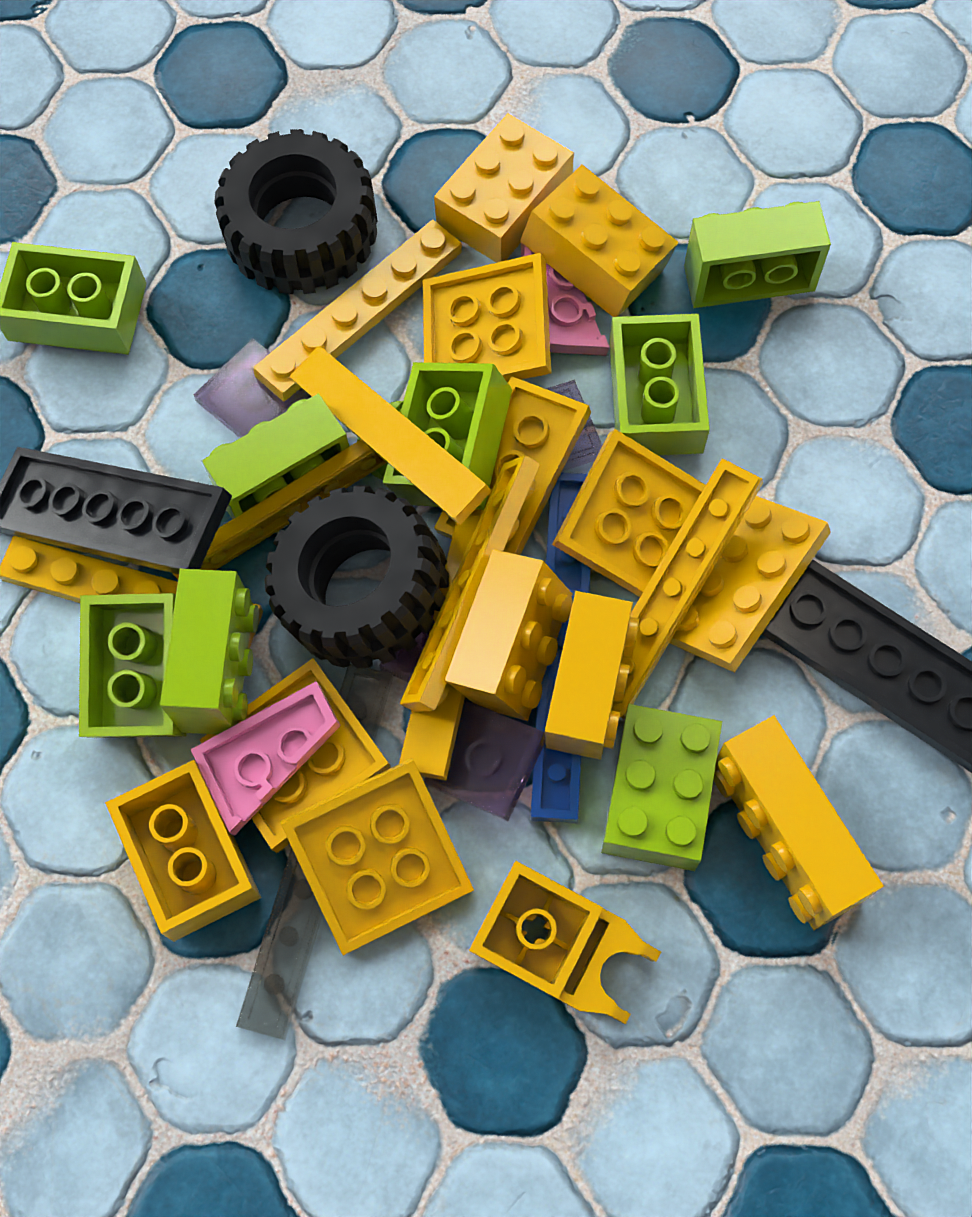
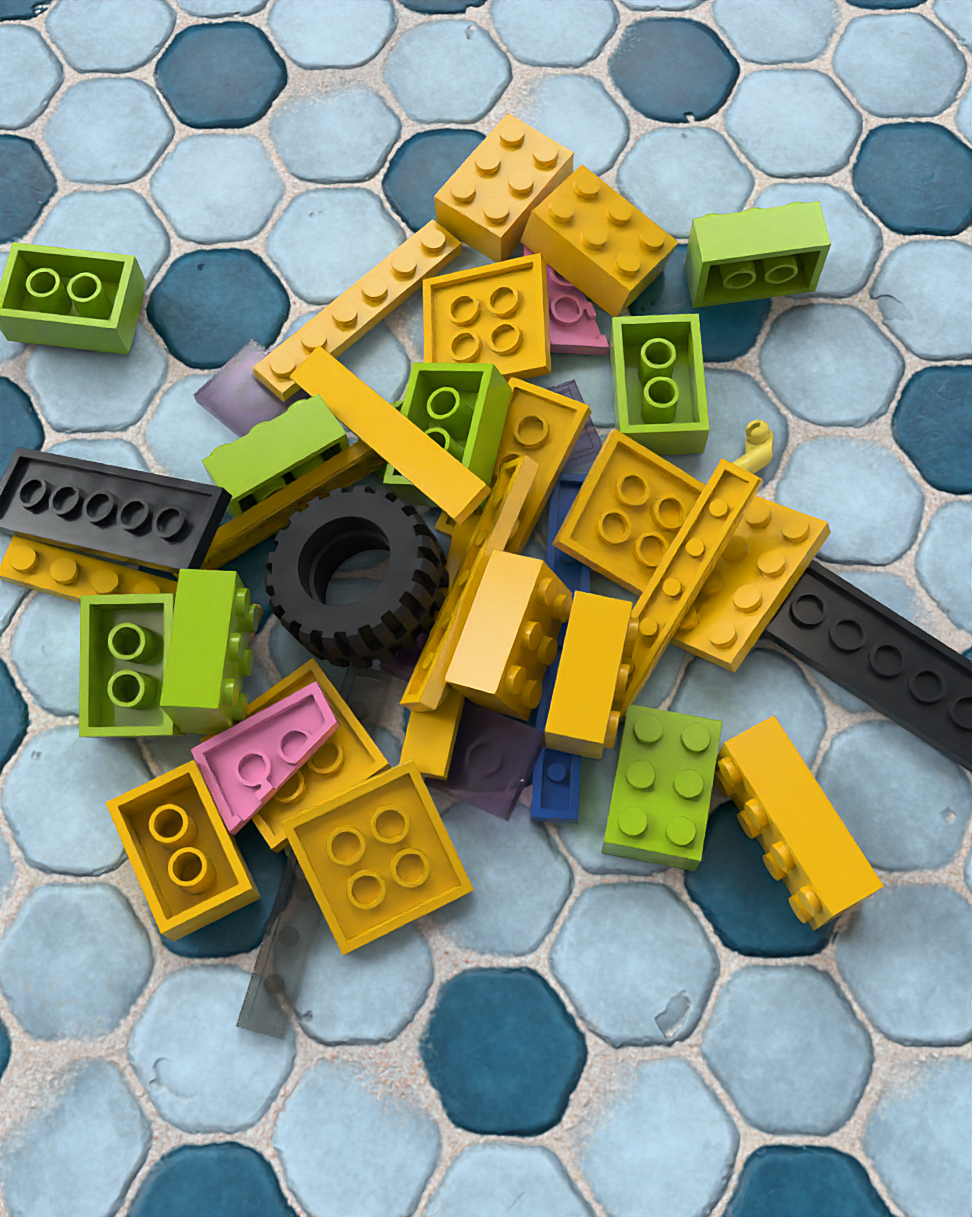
black tyre [214,129,378,294] -> none
yellow brick [469,860,661,1024] -> none
none -> light yellow arm [732,420,774,474]

